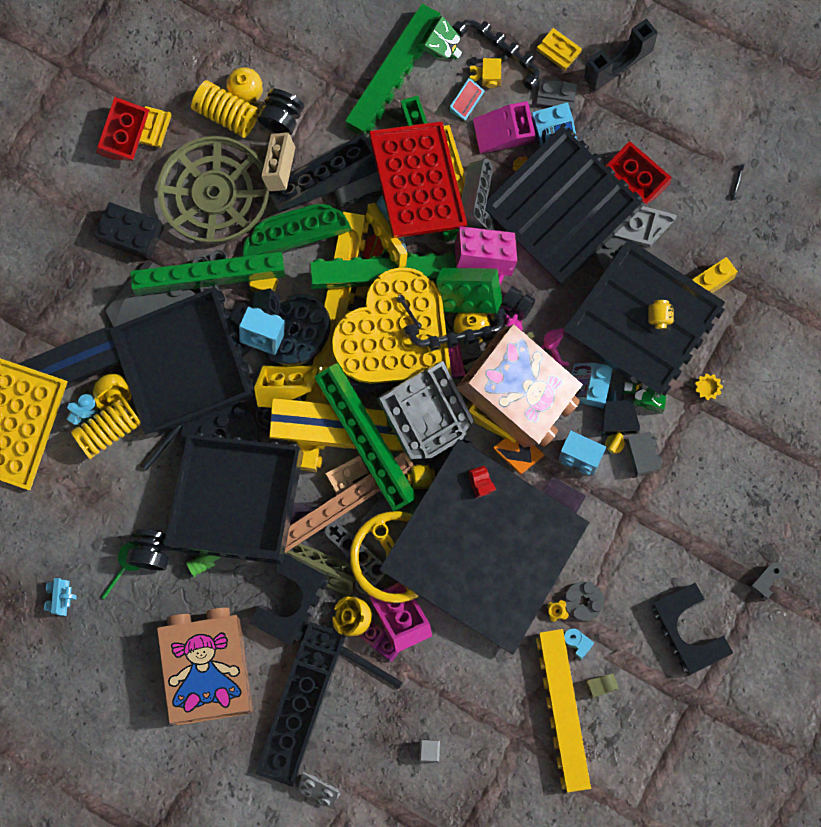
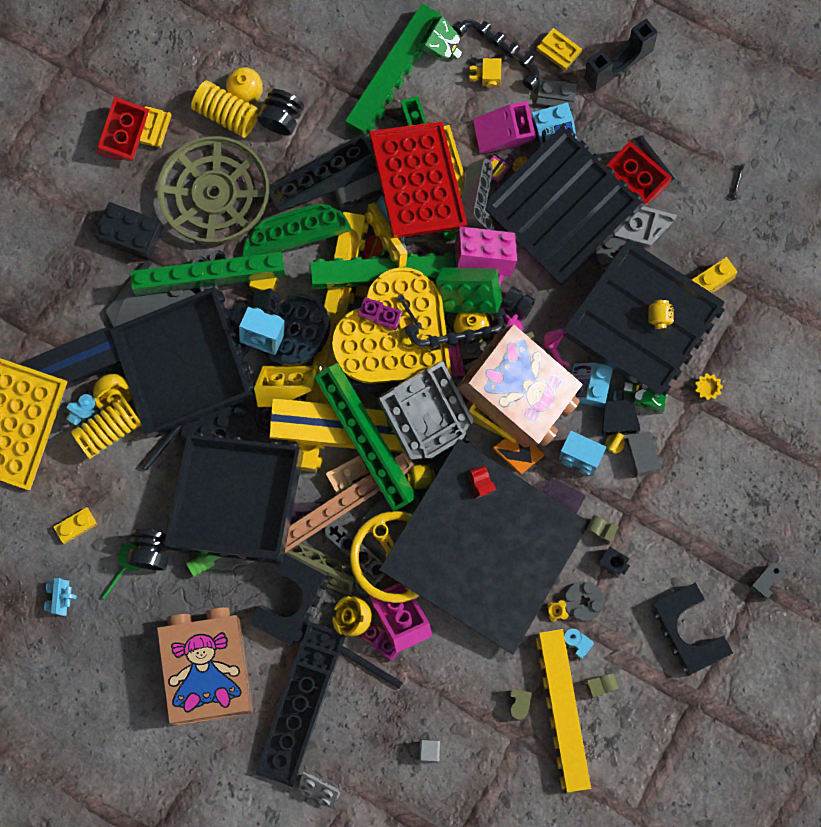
tan brick [261,133,296,191] -> none
slope [450,79,485,121] -> none
none -> yellow plate [54,507,98,544]
none -> magenta slope [358,297,402,330]
none -> piece [489,153,512,190]
none -> olive leg [510,689,532,720]
none -> olive leg [586,515,619,545]
none -> black brick [598,546,630,578]
none -> black bar [636,135,675,182]

